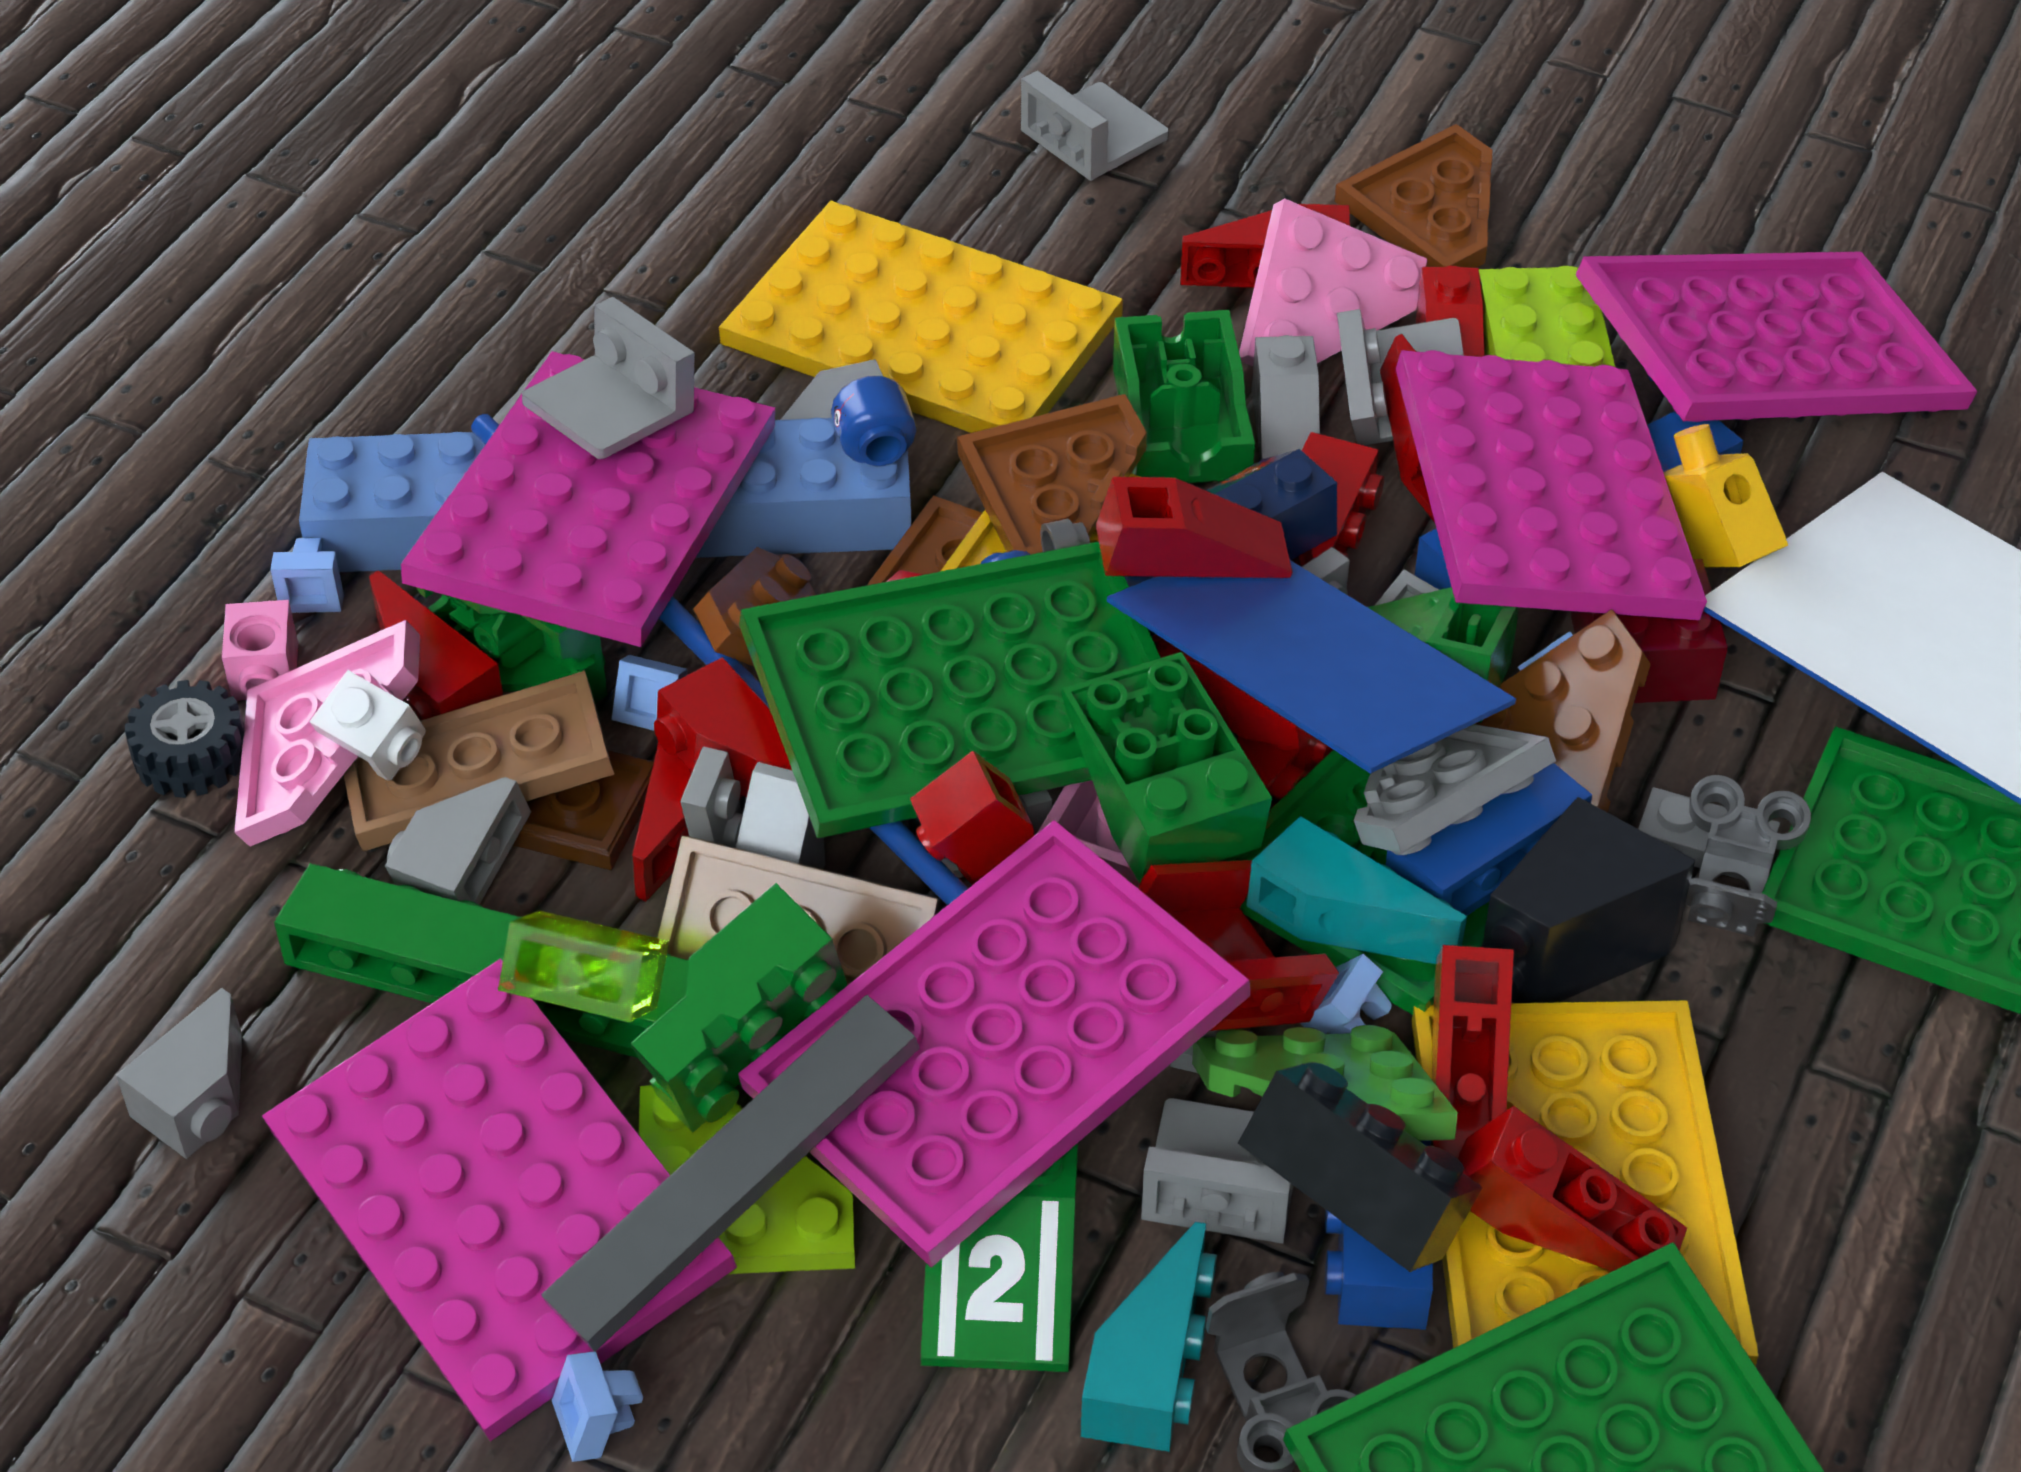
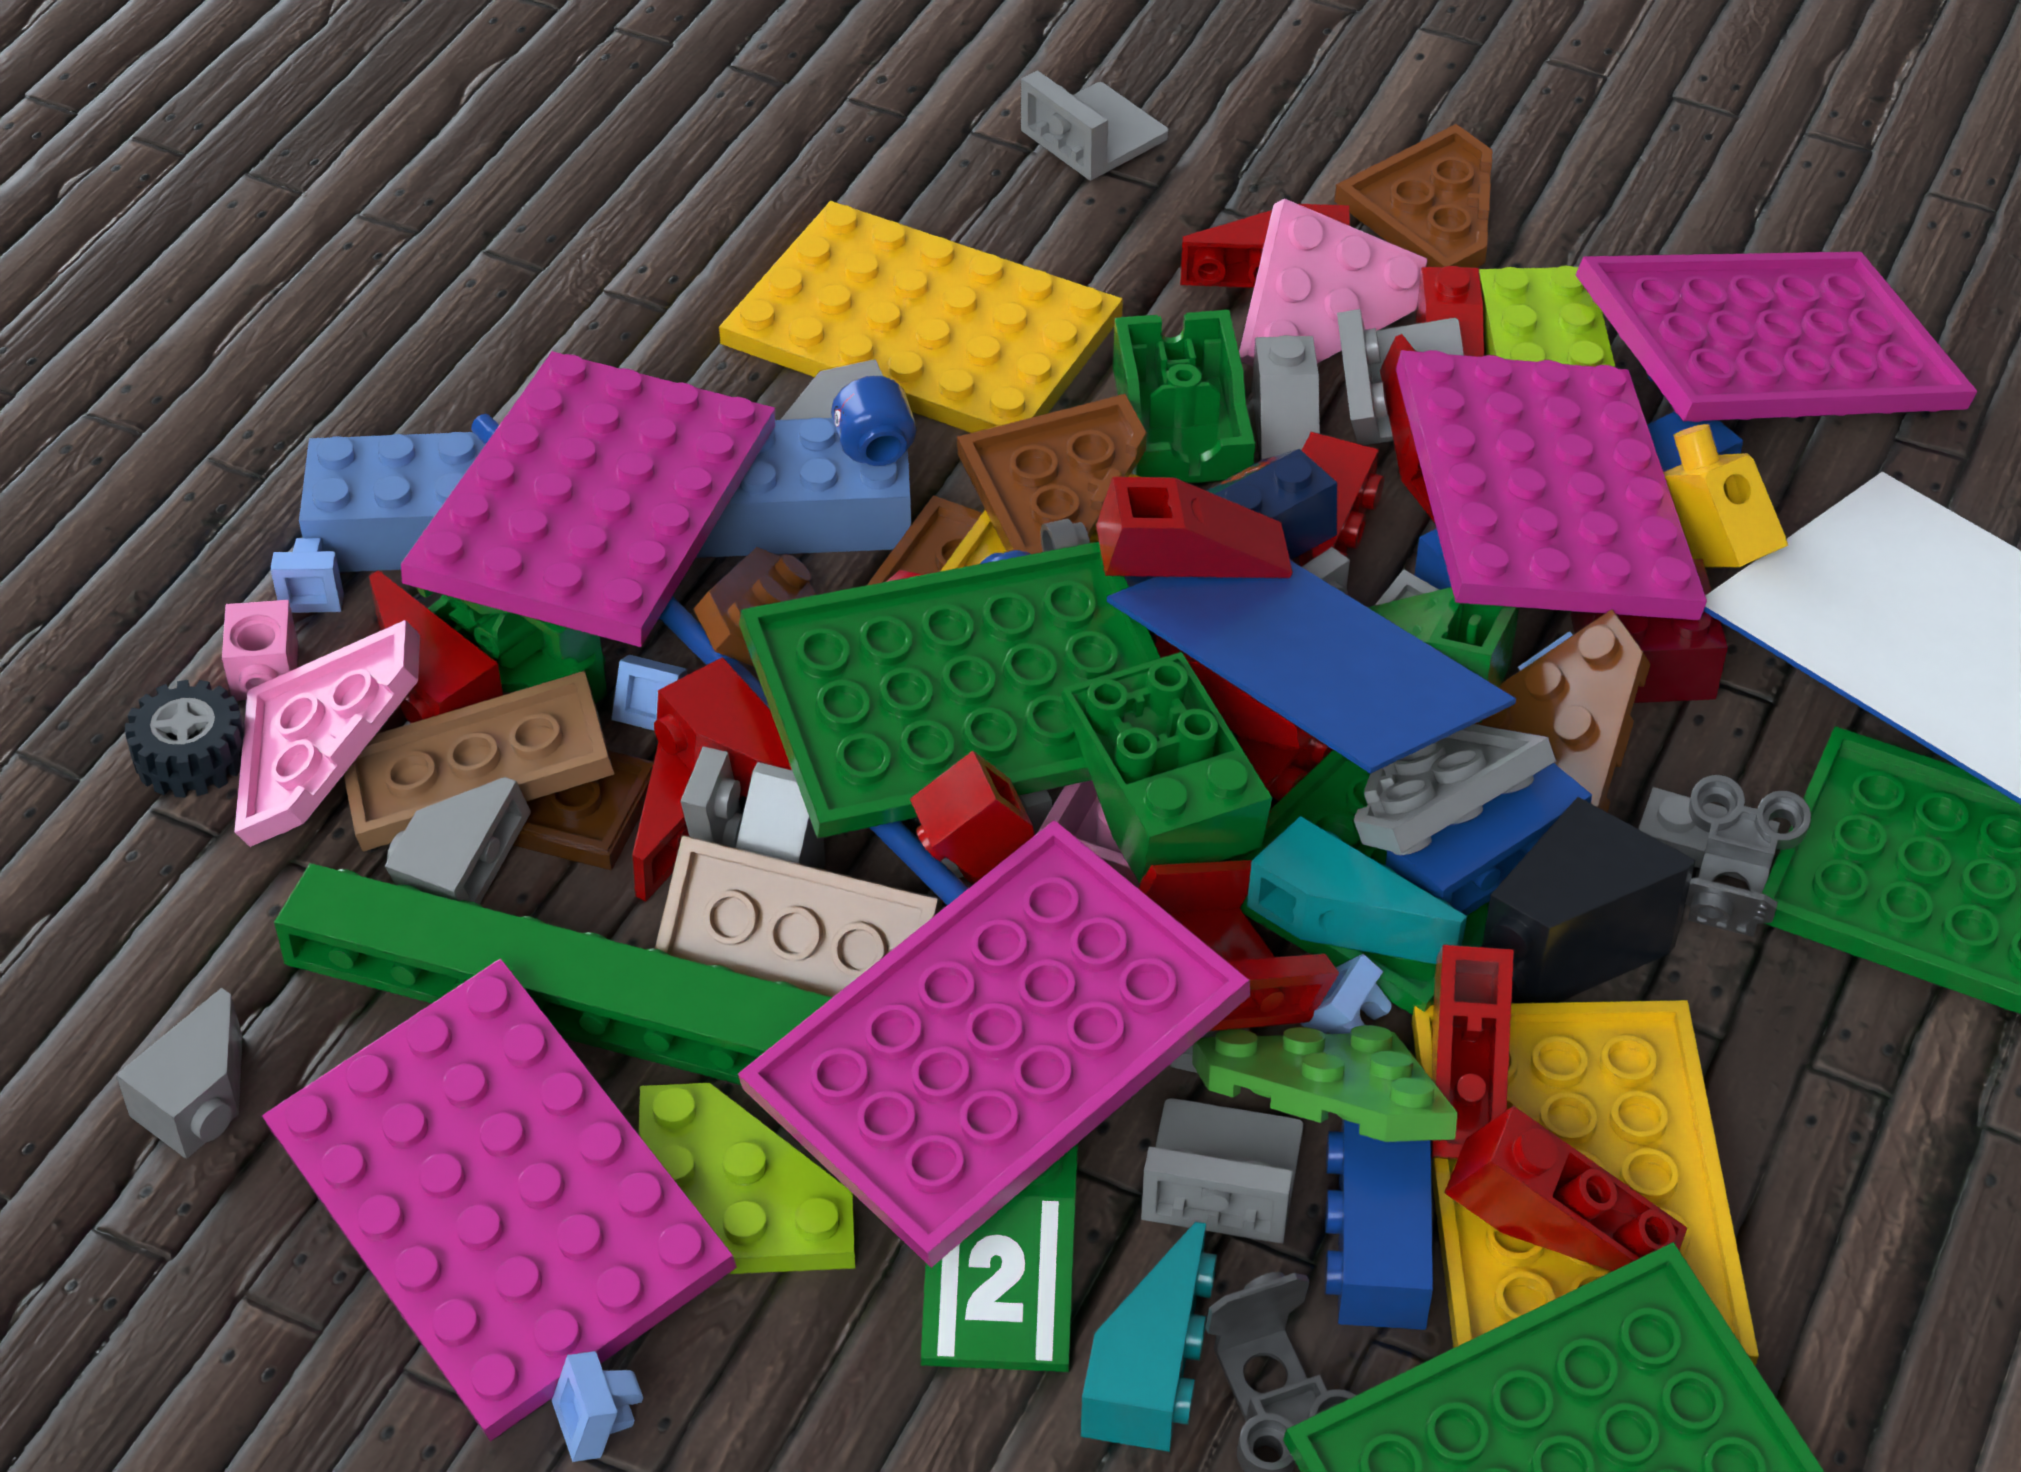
white bracket [309,670,426,781] -> none
clear neon green brick [498,911,669,1022] -> none
light grey bracket [522,297,695,459] -> none
dark grey tile [541,995,920,1352] -> none
green piece [631,883,848,1133] -> none
black brick [1238,1062,1483,1272] -> none

